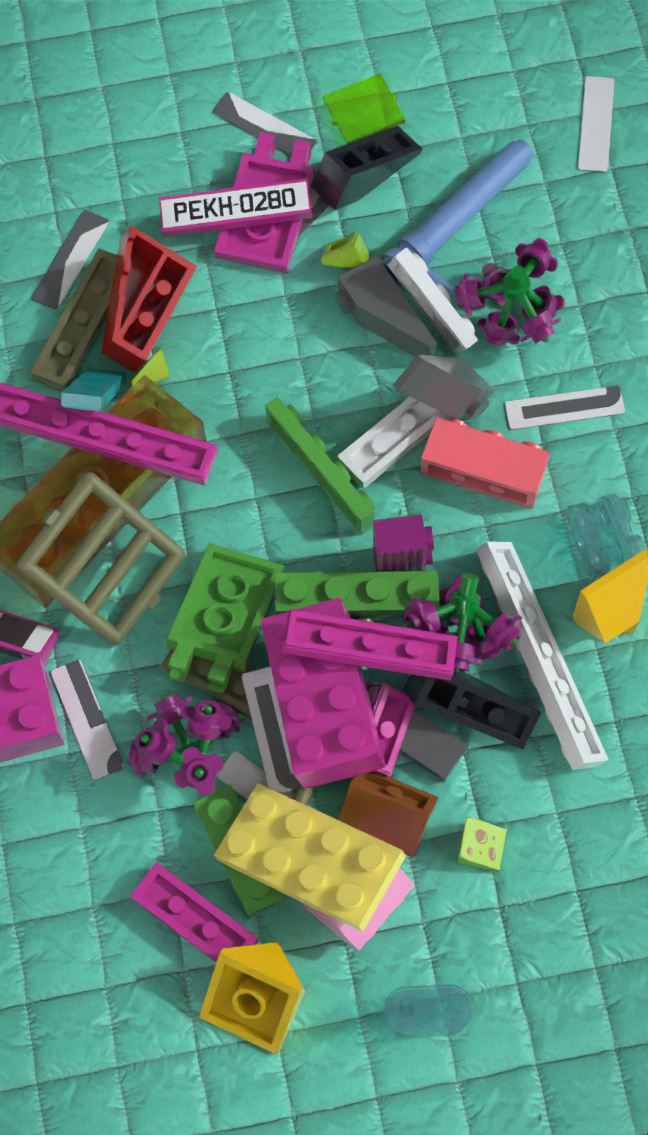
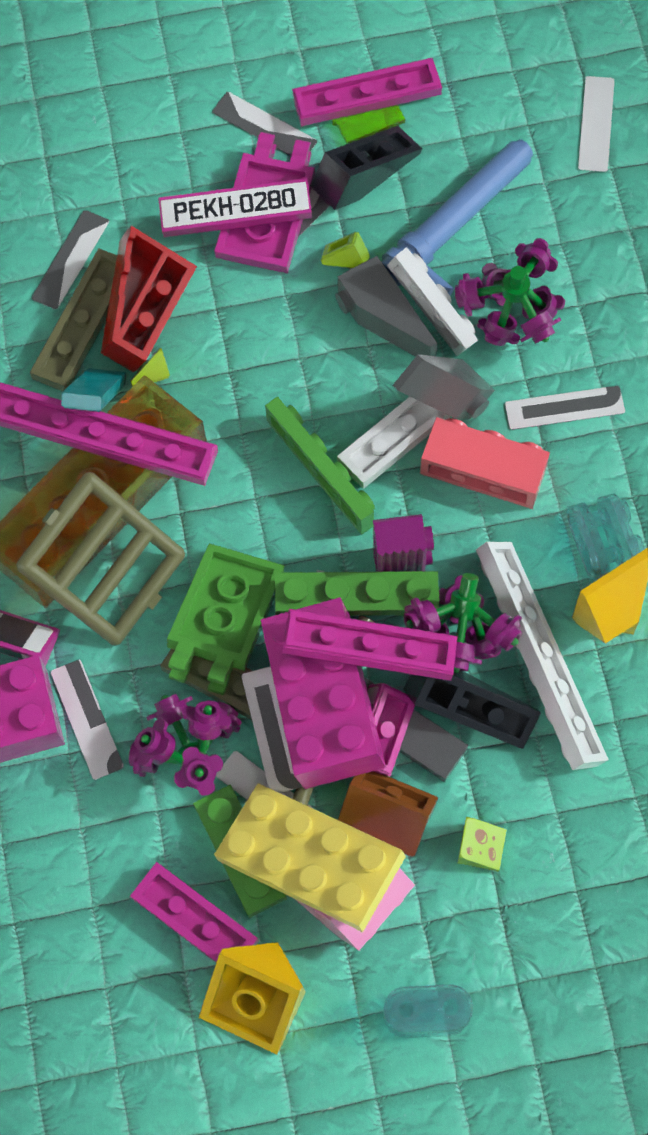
none -> dark pink tile [292,57,442,126]

